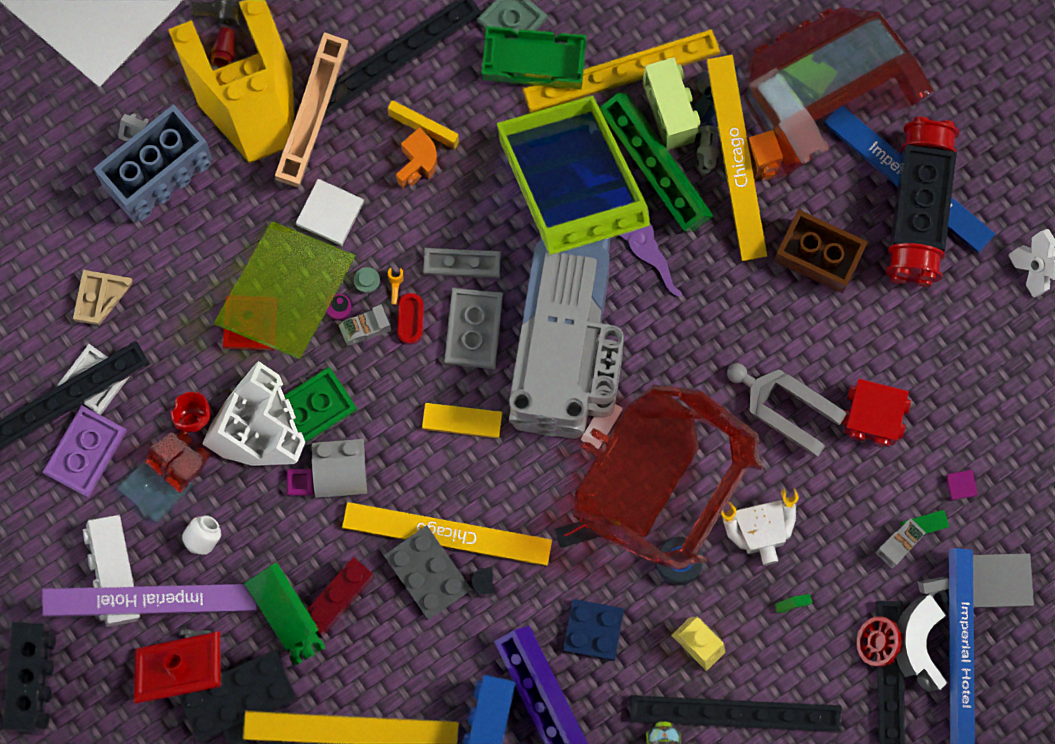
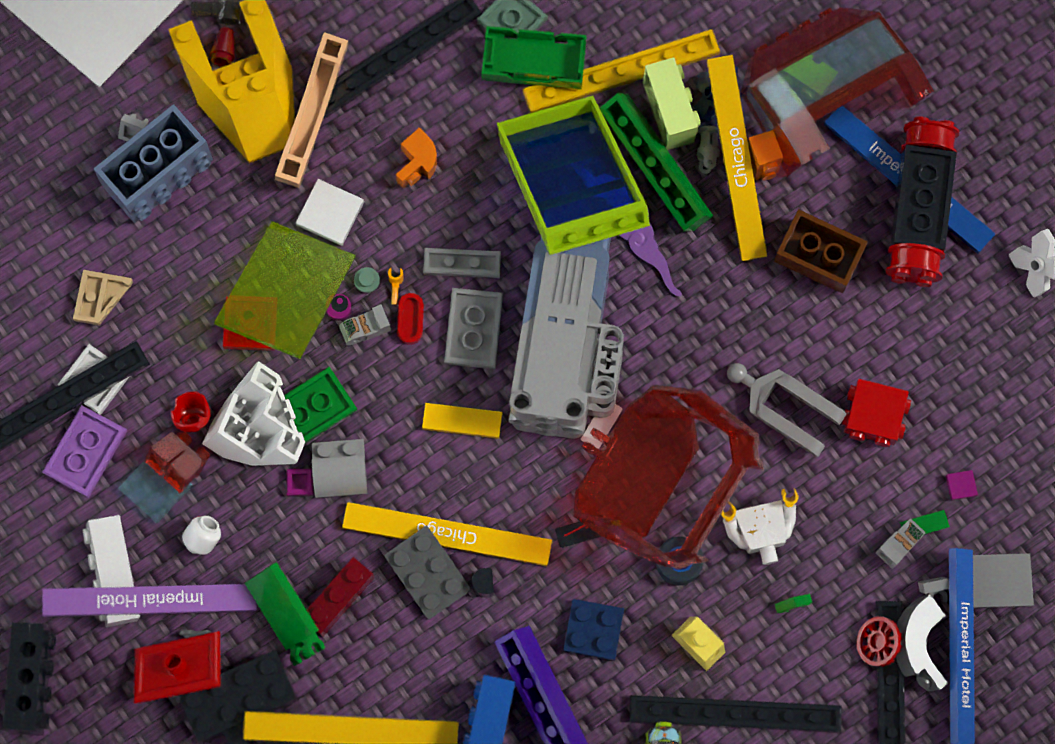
yellow tile [387,100,459,150] -> none

